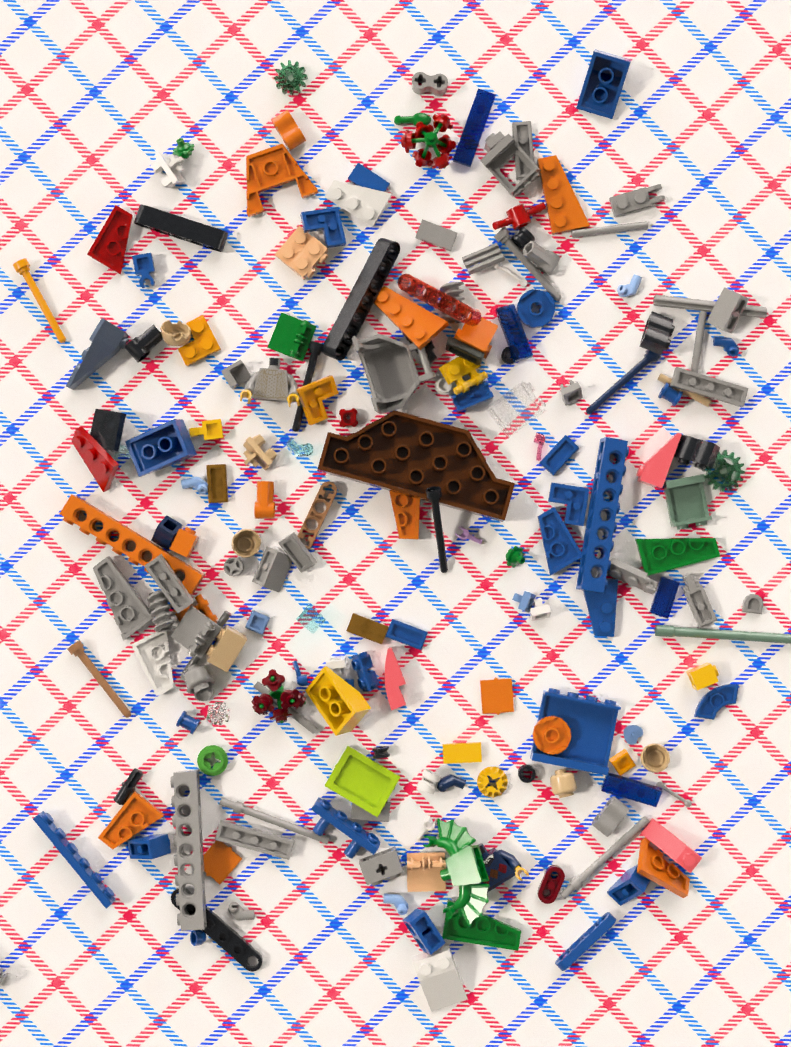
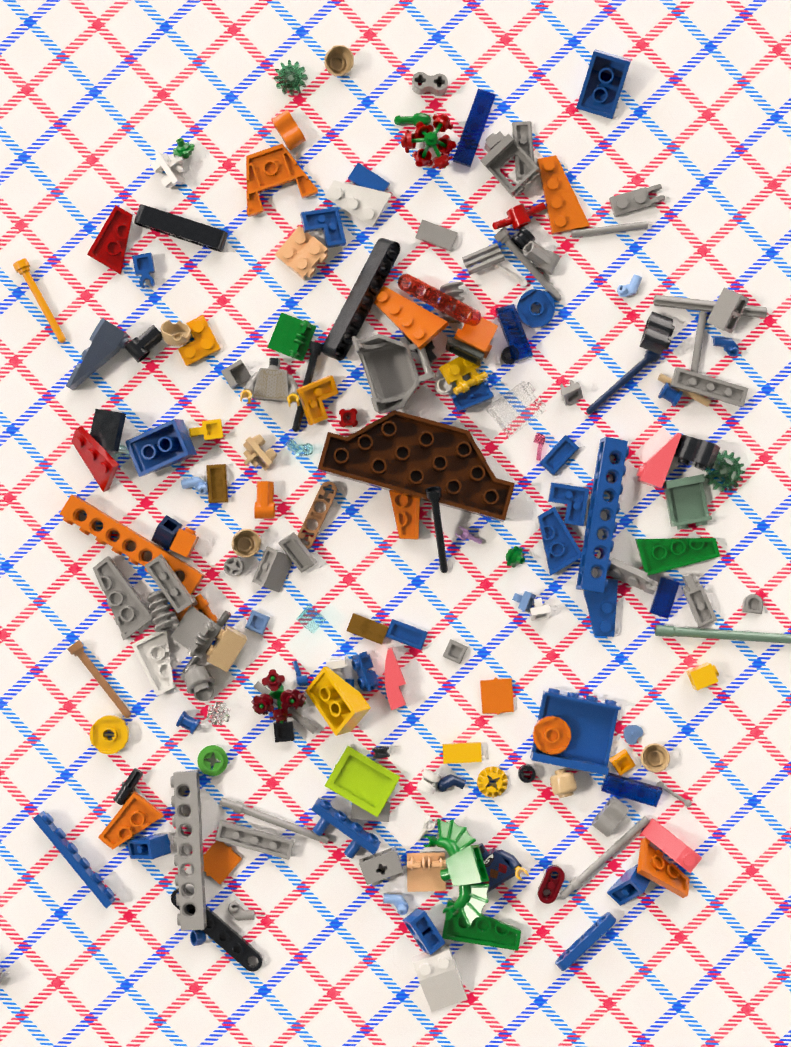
blue tile [694,684,739,720] -> none
none -> yellow plate [89,715,129,754]
none -> black plate [273,721,295,743]
none -> tan hair [324,45,354,77]
none -> light grey tile [443,639,468,664]

